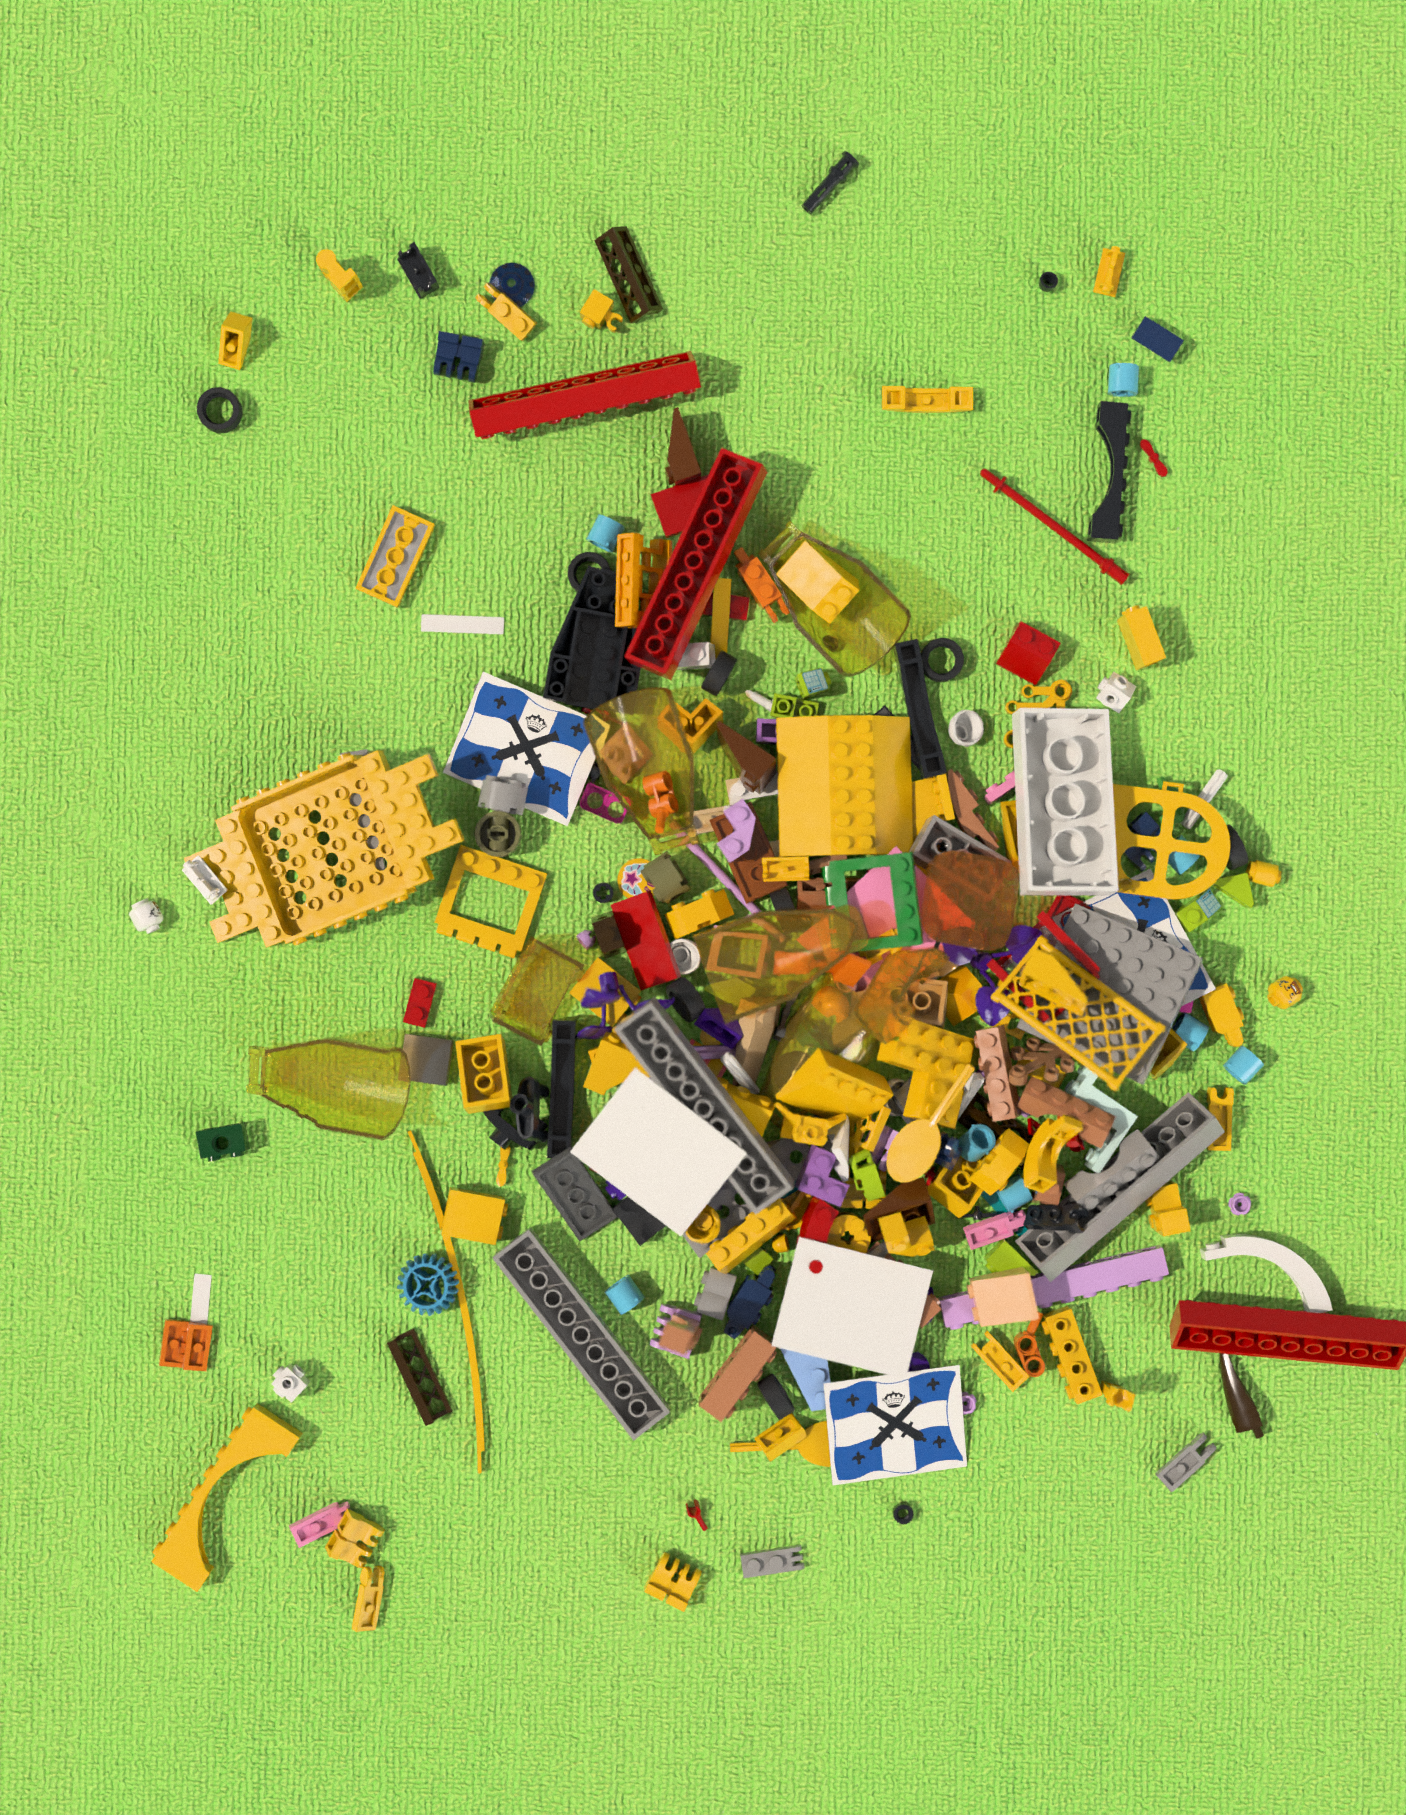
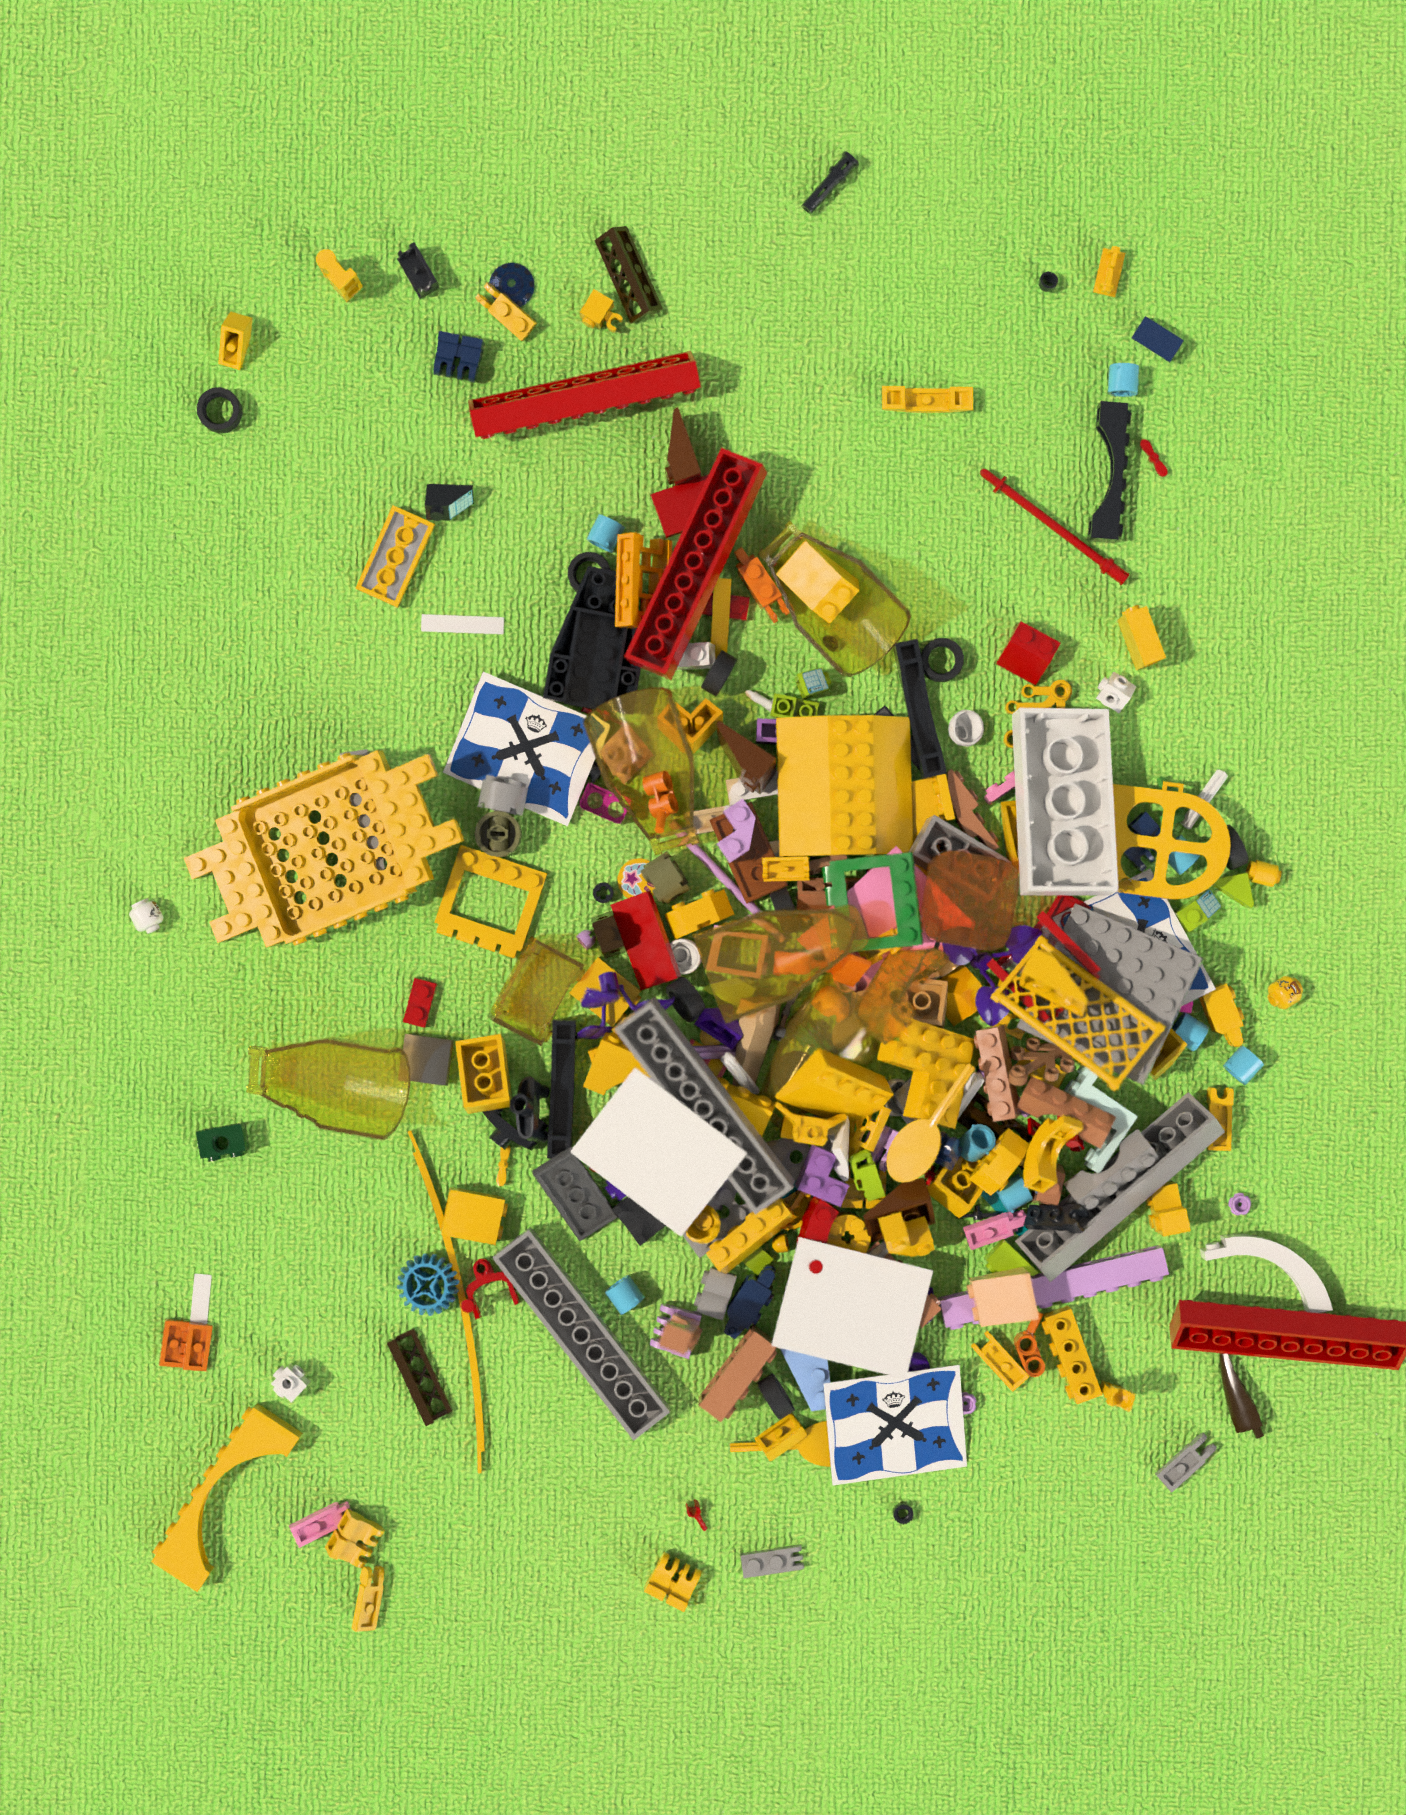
white hinge [182,855,228,905] -> none
none -> black slope [425,484,474,521]
none -> red piece [461,1258,520,1319]

